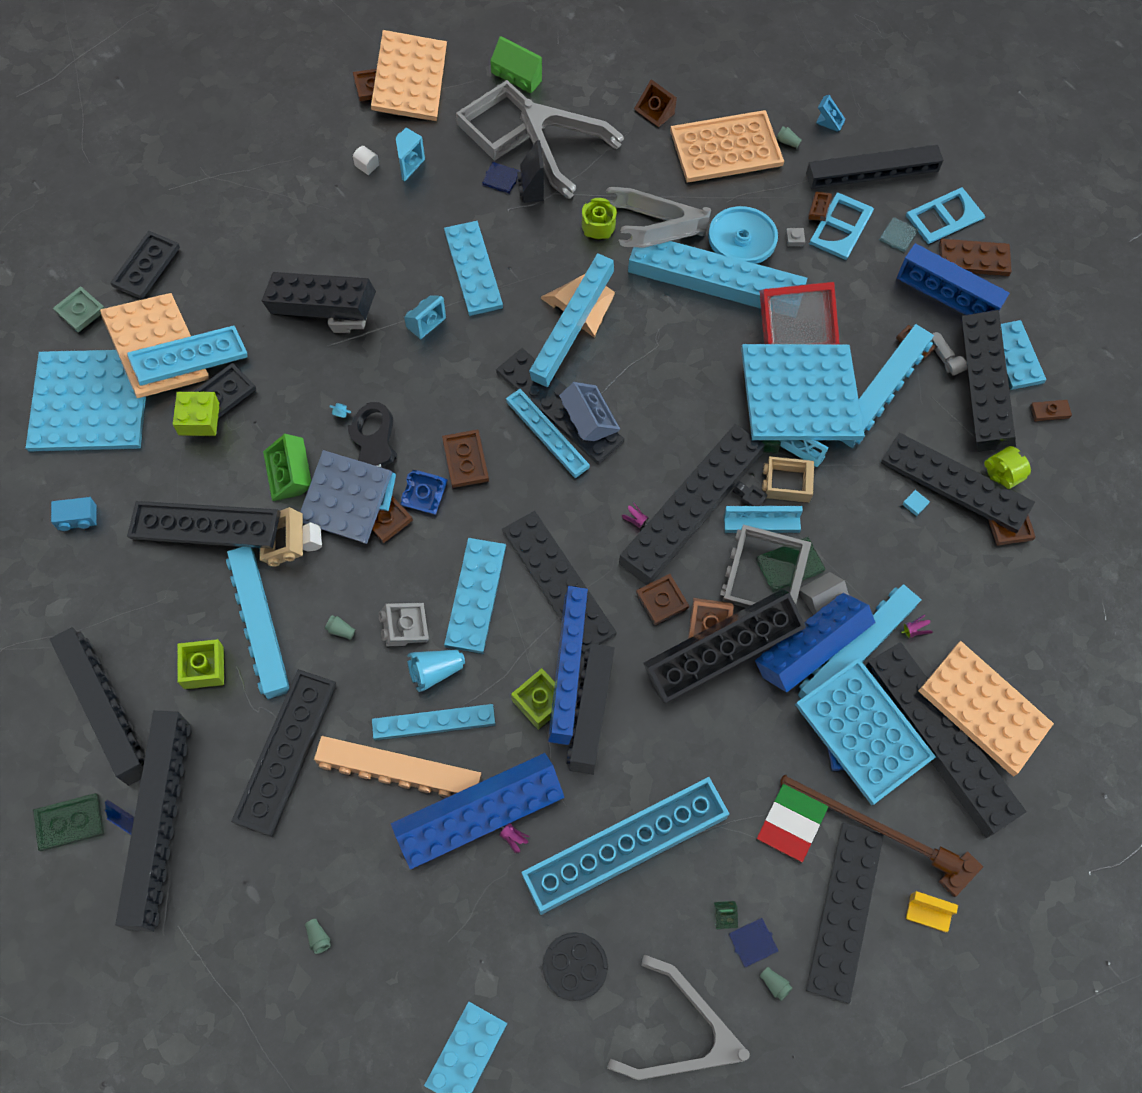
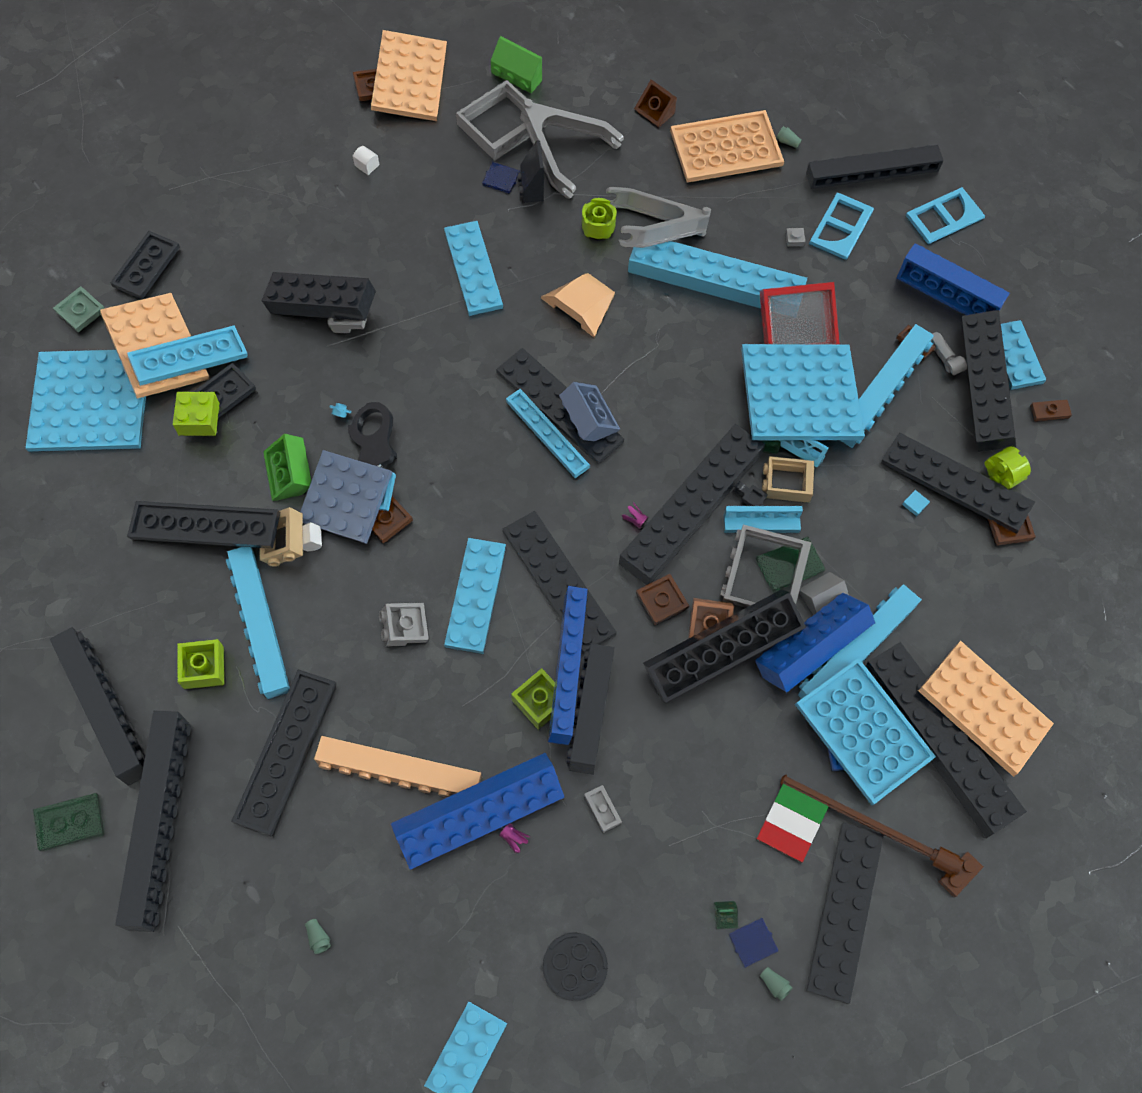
dark azure brick [51,497,97,531] -> none
clear blue piece [104,799,134,834] -> none
sand green cone [325,615,356,640] -> none
medium azure plate [372,704,495,741] -> none
medium azure slope [396,128,425,181] -> none
blue slope [400,470,448,515] -> none
medium azure slope [404,296,446,340] -> none
medium azure cone [407,650,465,692] -> none
reddish brown plate [442,429,489,488] -> none
medium azure brick [521,777,729,915] -> none
medium azure brick [529,253,614,387] -> none
light grey piece [607,955,750,1080] -> none
medium azure dish [708,206,778,264] -> none
reddish brown plate [809,192,832,221] -> none
dark azure slope [816,95,846,131] -> none
clear light blue piece [880,218,918,252] -> none
flat silver piece [901,614,933,638] -> none
yellow panel [906,891,958,932] -> none
reddish brown plate [939,239,1012,276] -> none
none -> light grey plate [584,785,622,833]

